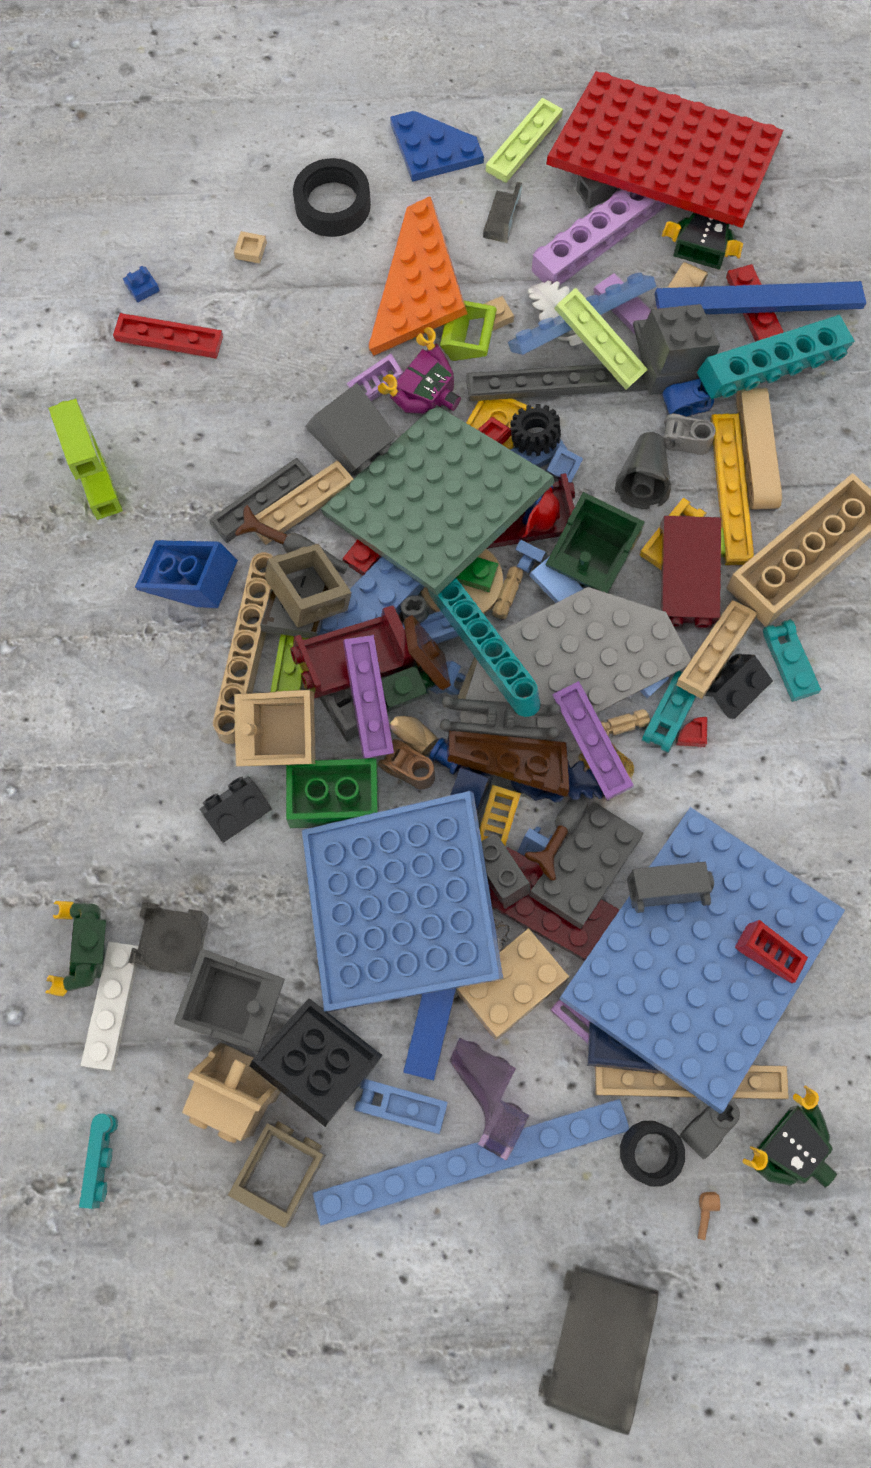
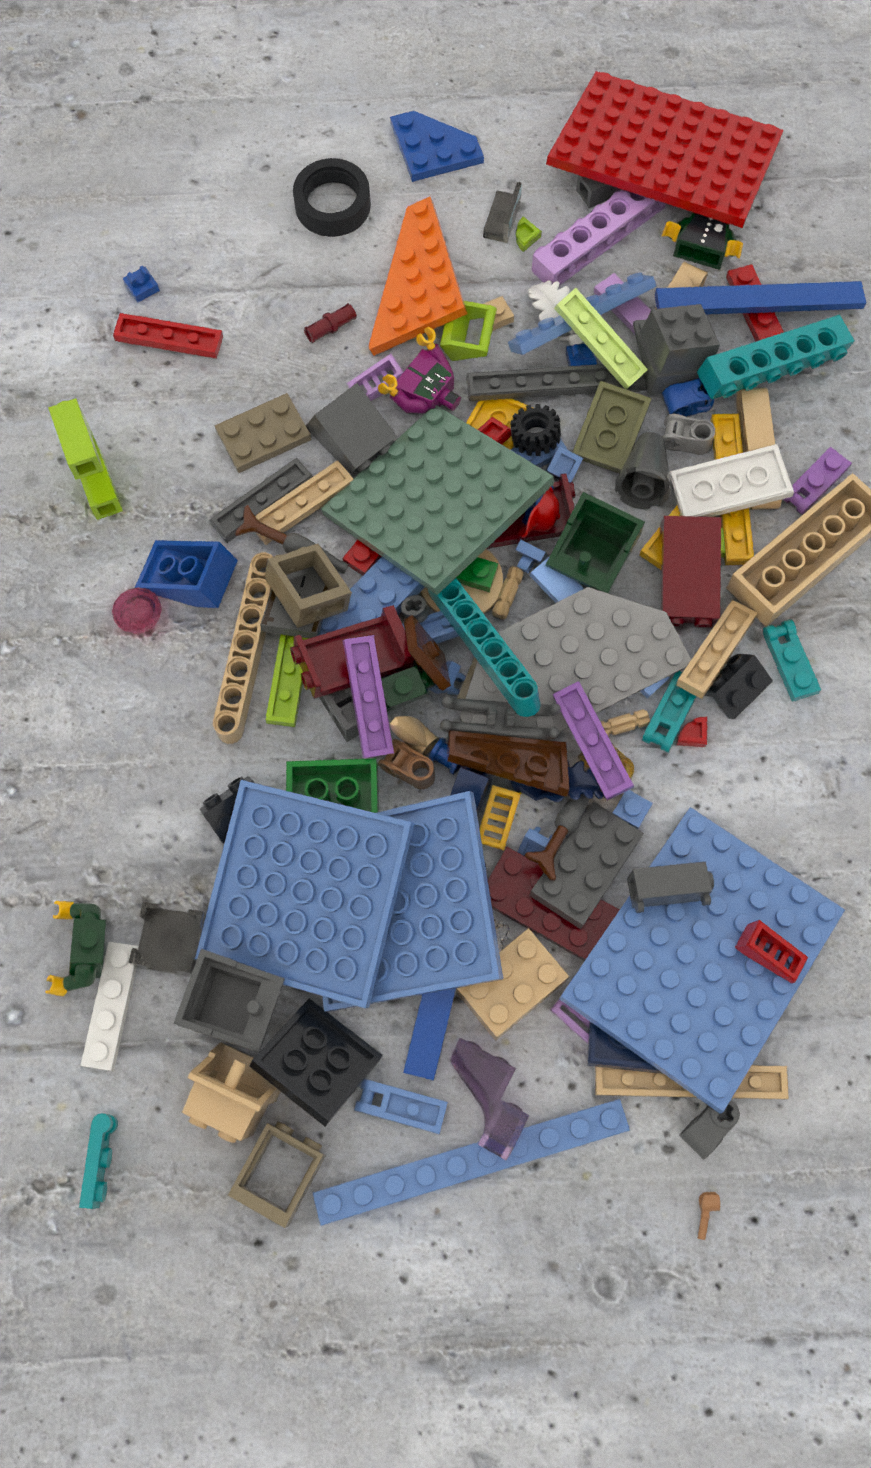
tan plate [234,231,267,264] -> none
tan piece [234,690,316,767] -> none
dark grey brick [482,833,530,909] -> none
yellowish green plate [486,98,563,183] -> none
clear smoke windscreen [538,1264,659,1435] -> none
black tyre [620,1121,685,1187] -> none
torso [742,1085,837,1188] -> none
none -> clear pink hat [112,587,162,634]
none -> medium blue plate [195,780,415,1009]
none -> dark tan plate [214,393,311,473]
none -> dark red pin [304,303,357,343]
none -> lime tile [516,216,542,252]
none -> blue tile [566,344,597,366]
none -> olive plate [572,381,652,473]
none -> medium blue plate [613,790,653,829]
none -> white tile [669,444,794,517]
none -> medium lavender plate [783,446,852,515]

